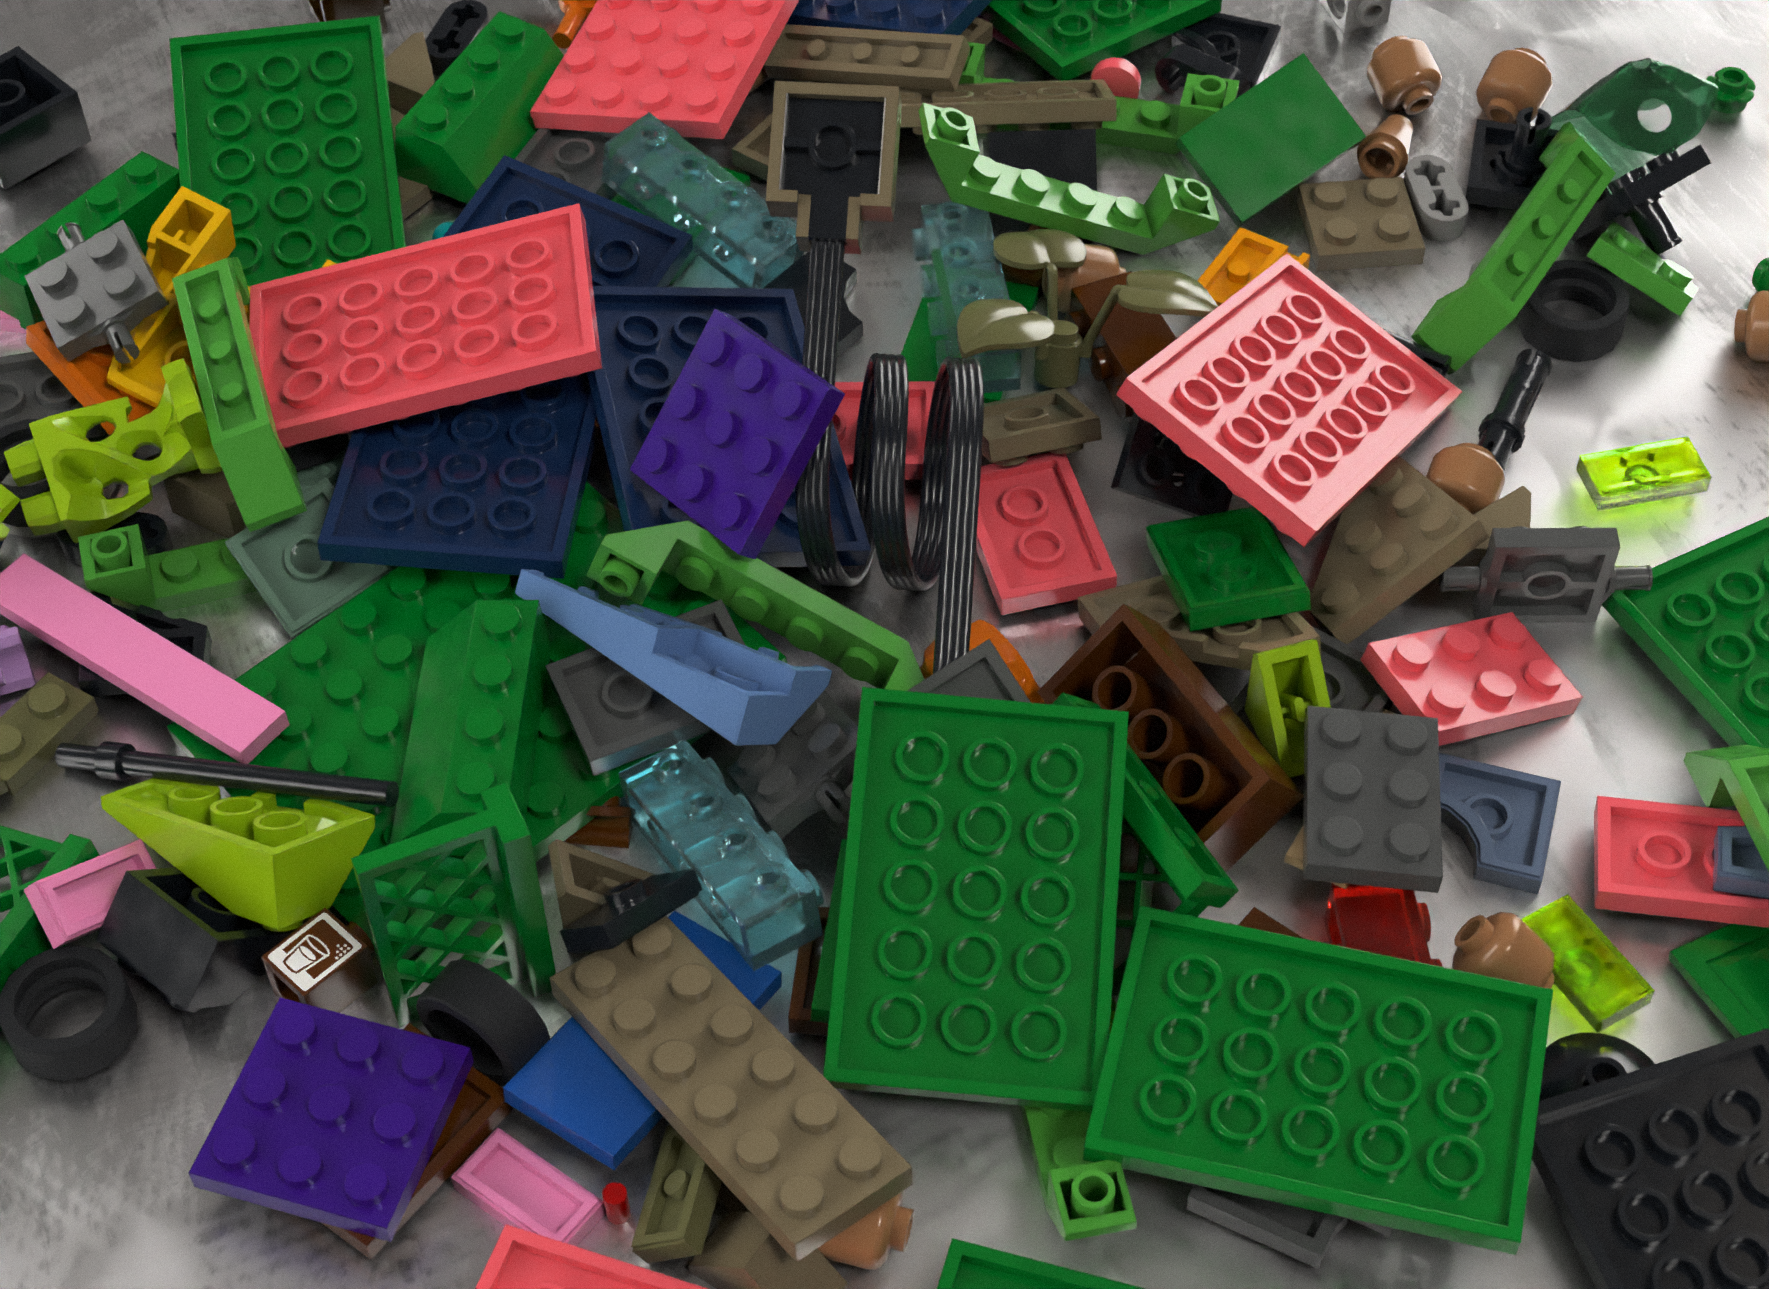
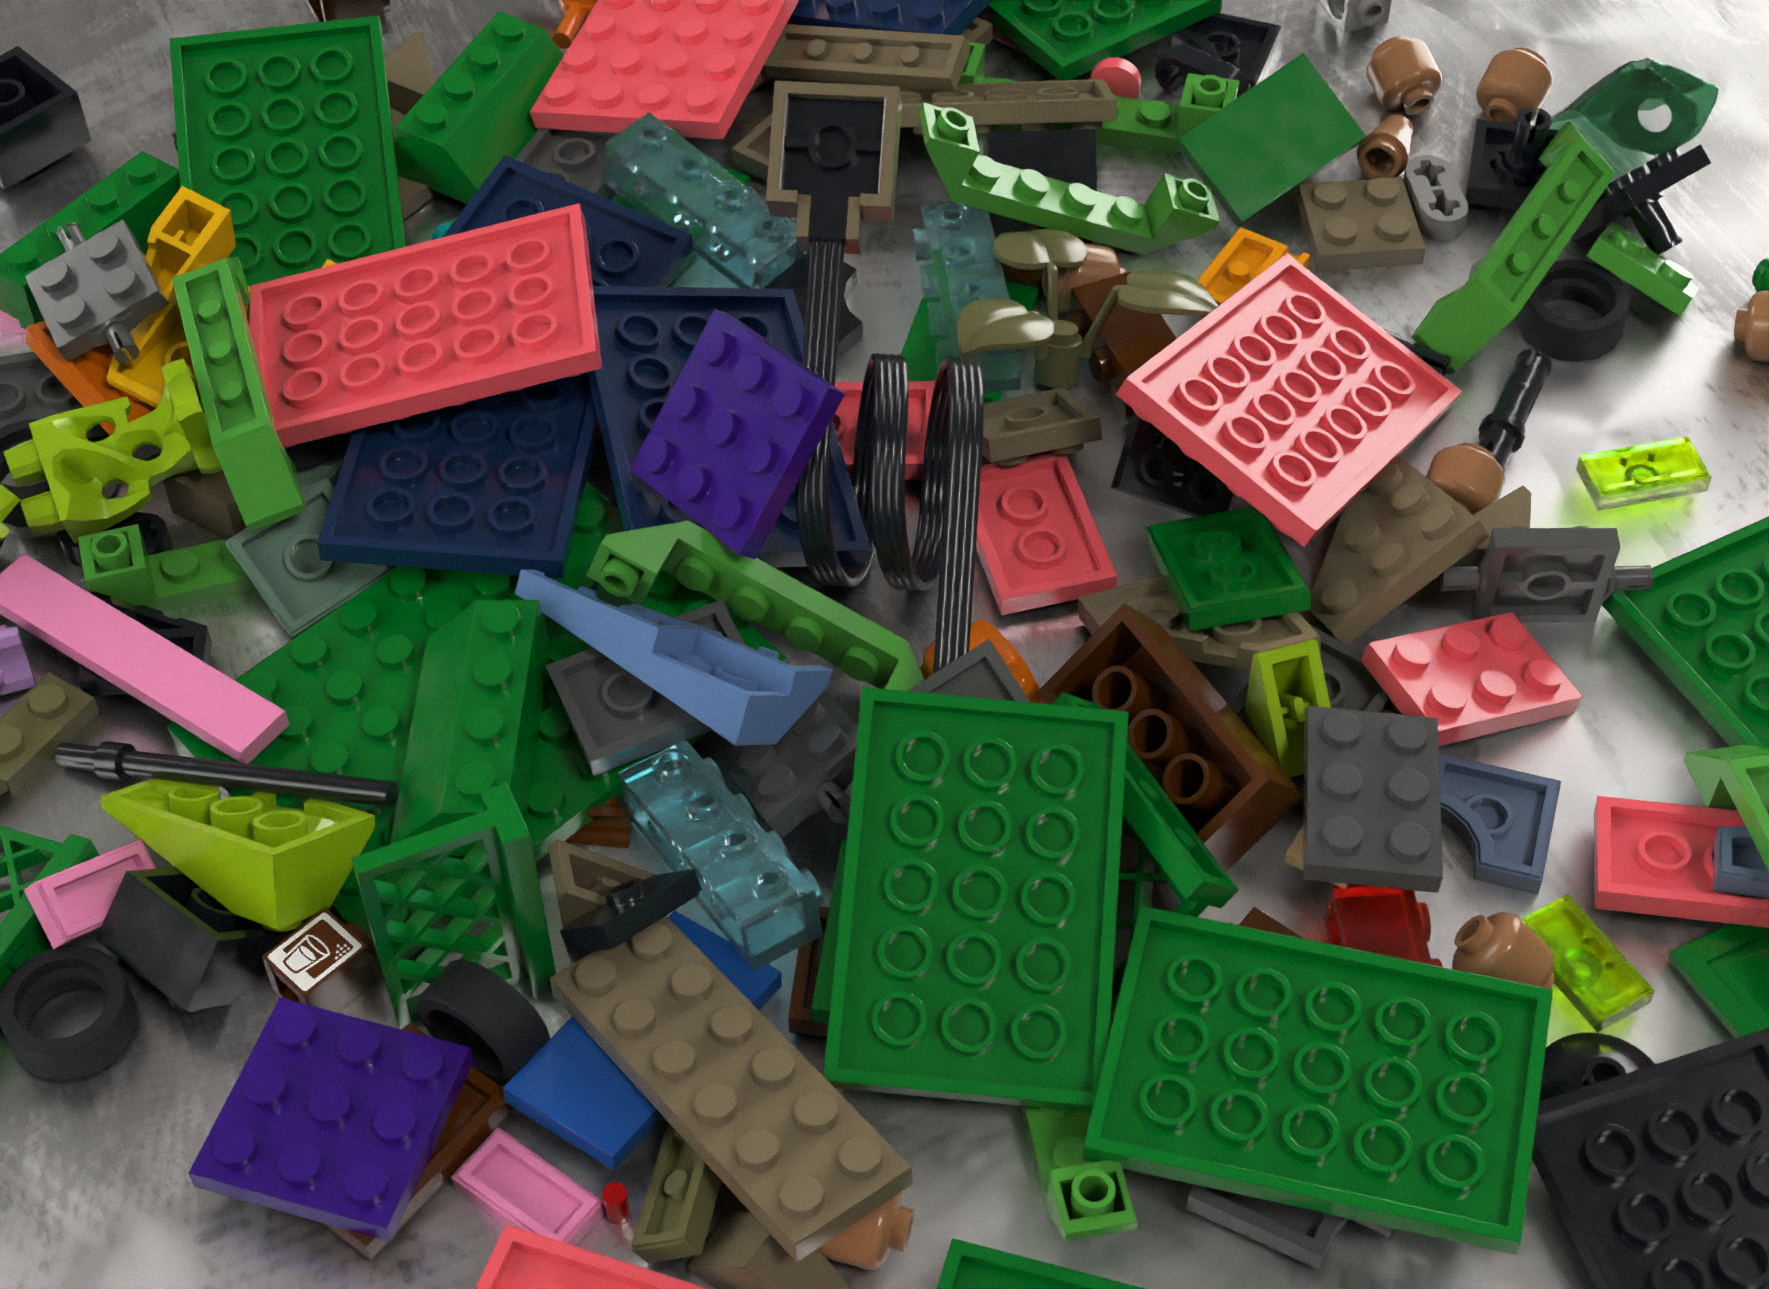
black beam [425,0,489,77] -> none
green plate [1704,67,1756,114] -> none

